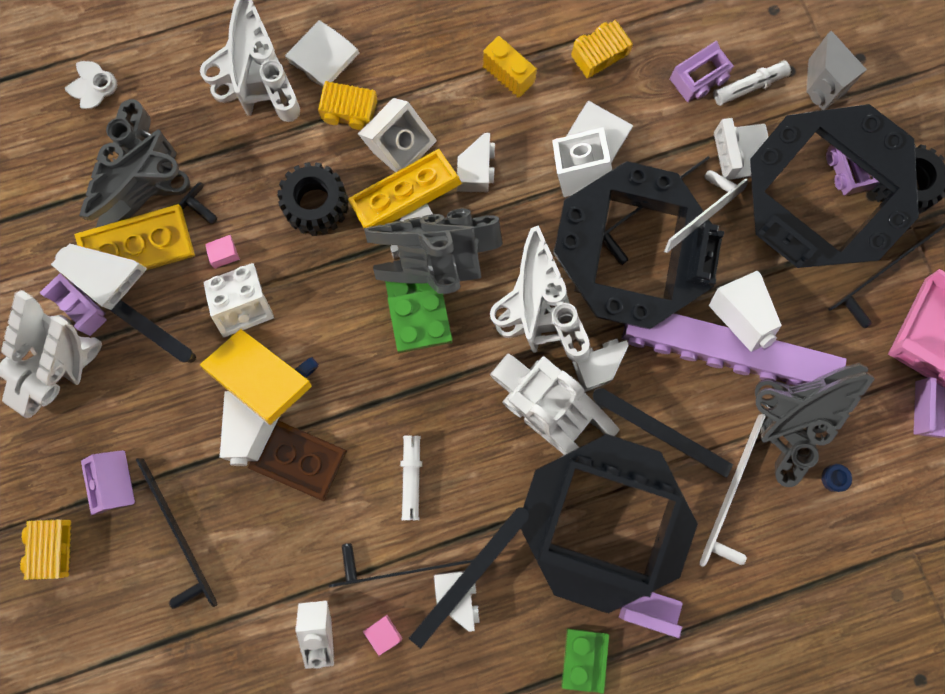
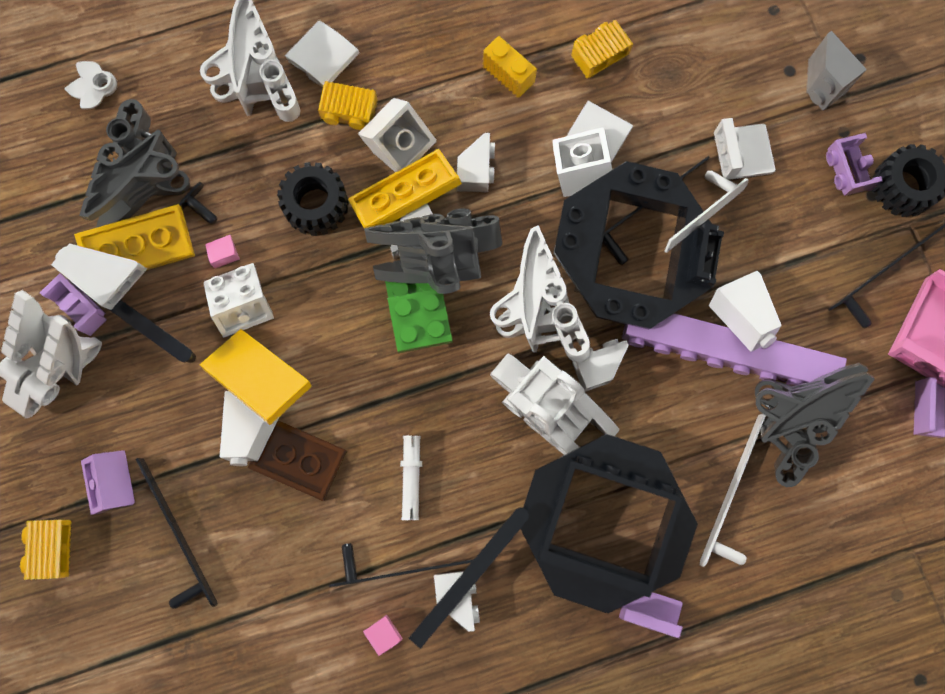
dark blue tile [295,357,319,378] -> none
white slope [296,601,334,669] -> none
bright green plate [561,628,609,694] -> none
black piece [593,388,733,478] -> none
lavender window [670,41,734,102] -> none
white pin [714,60,791,106] -> none
black hinge [750,104,919,268] -> none
dark blue tile [821,464,852,492] -> none

